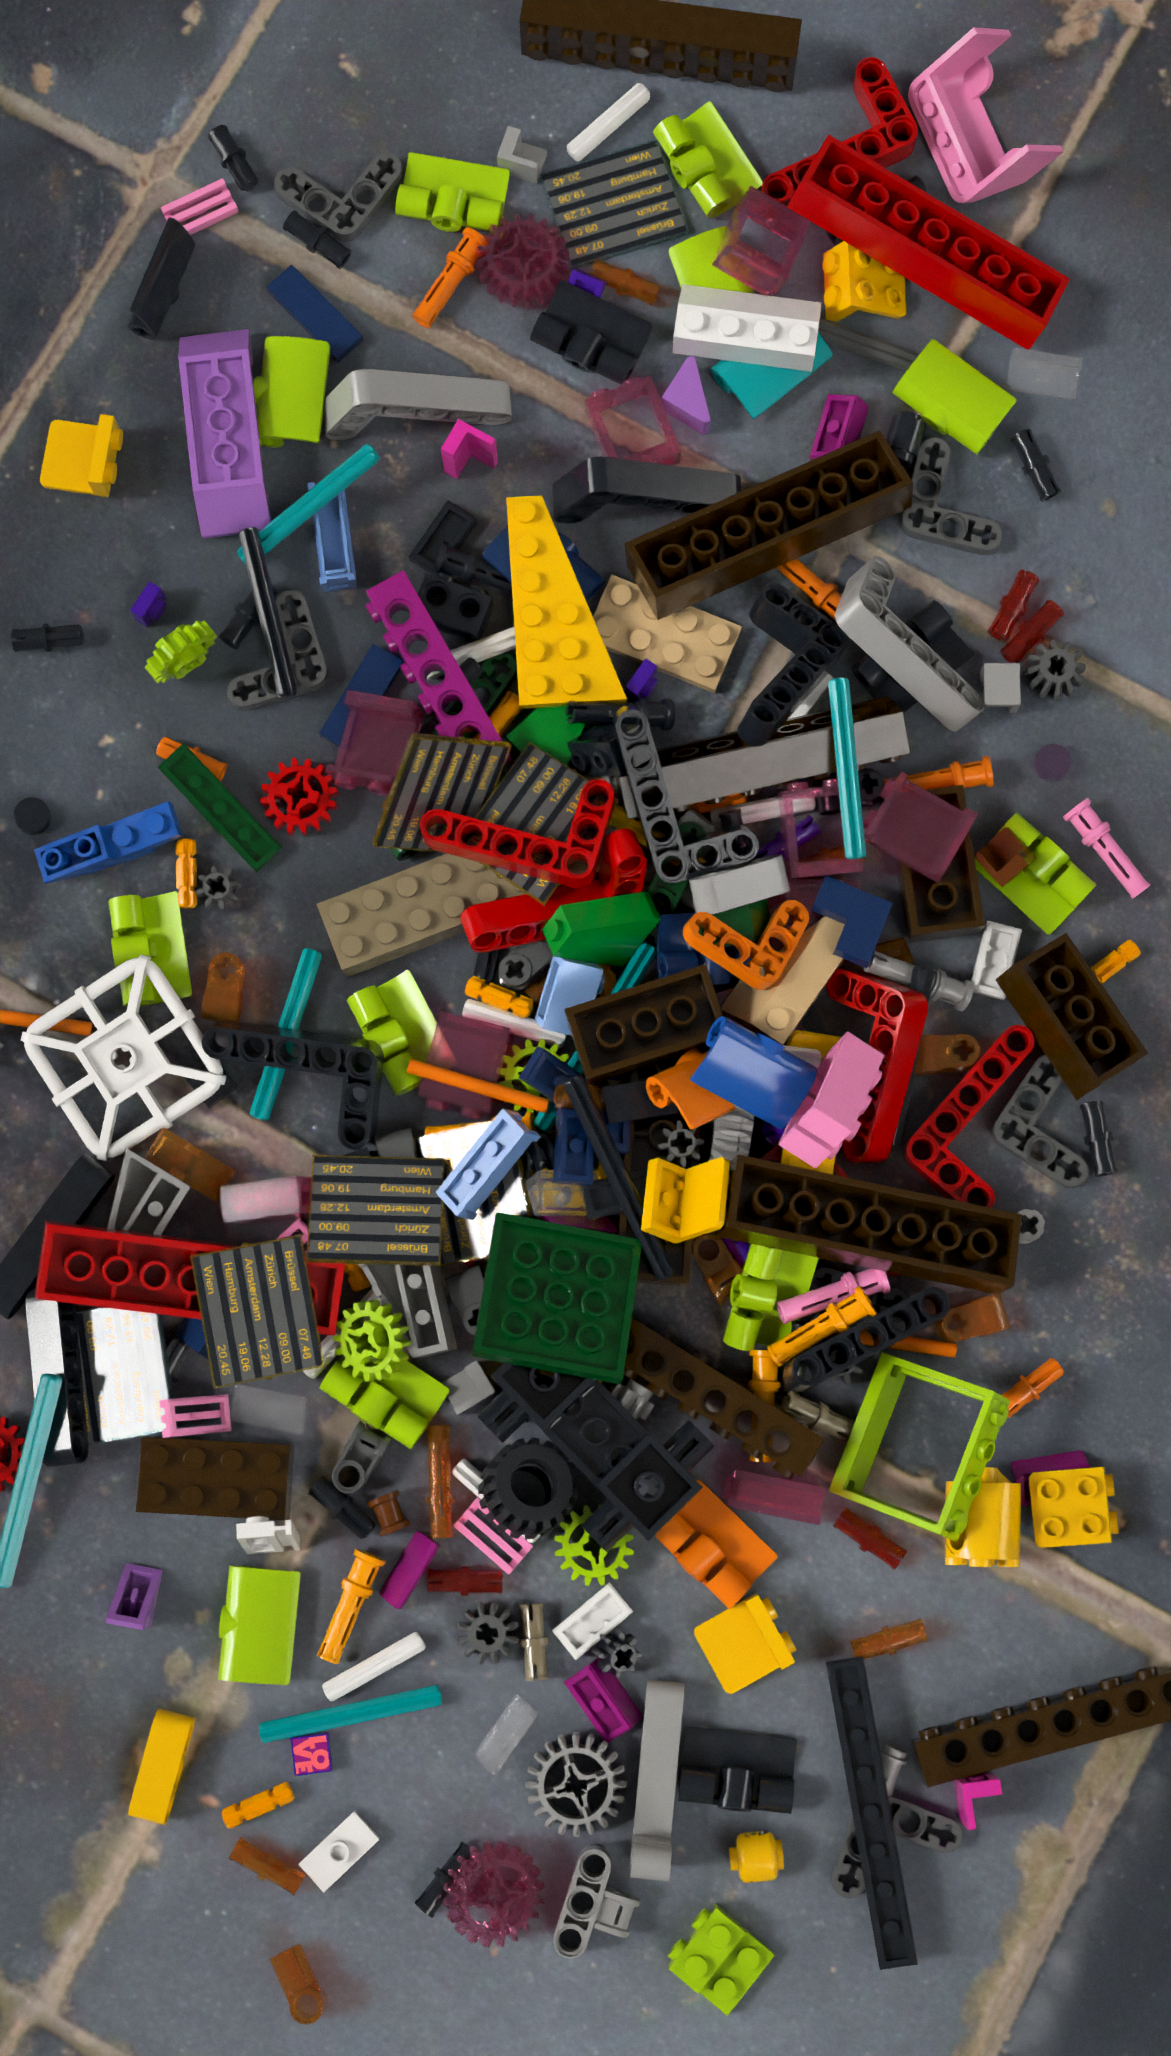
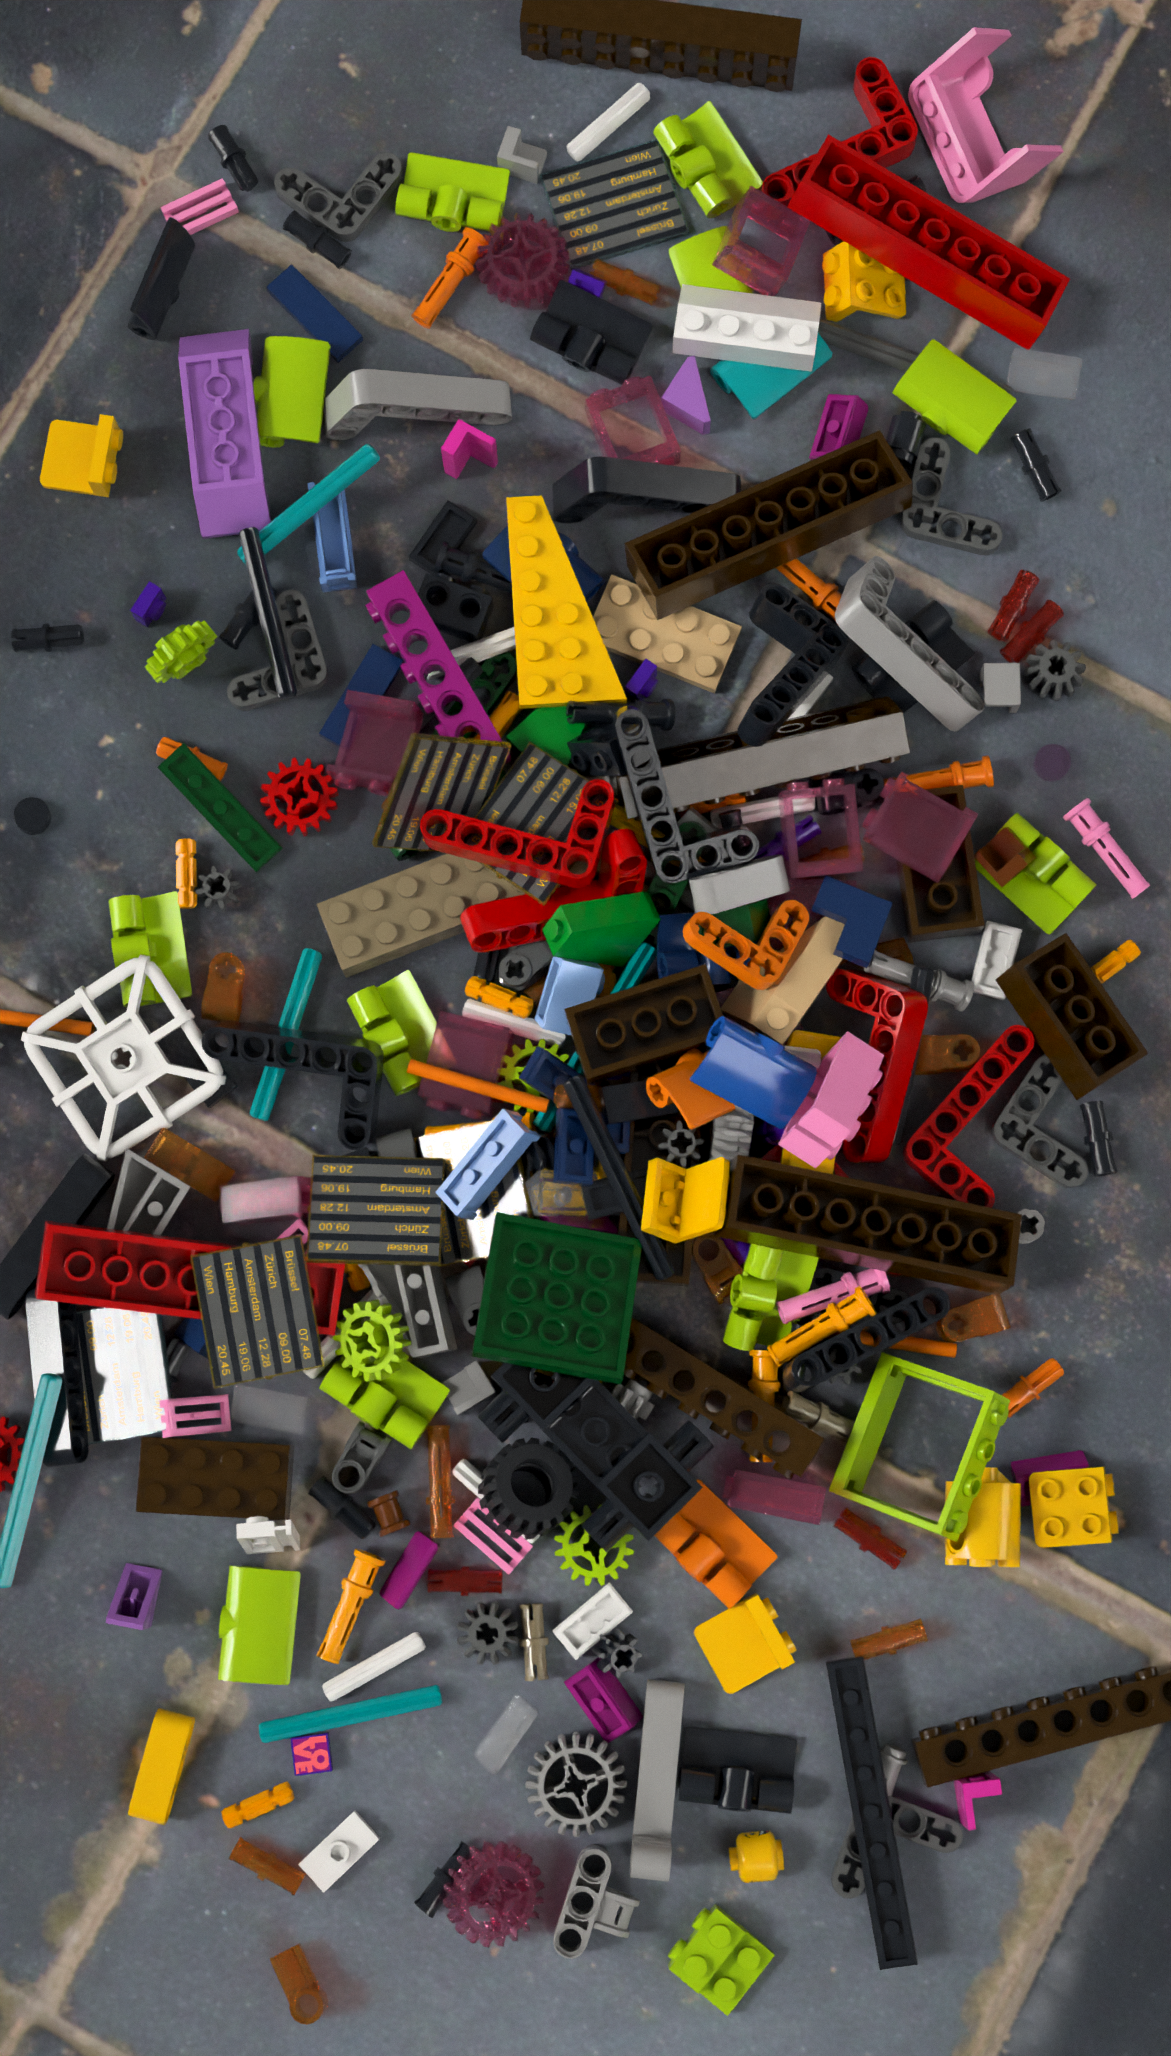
blue slope [34,801,183,884] -> none
teal axle [828,677,866,859] -> none

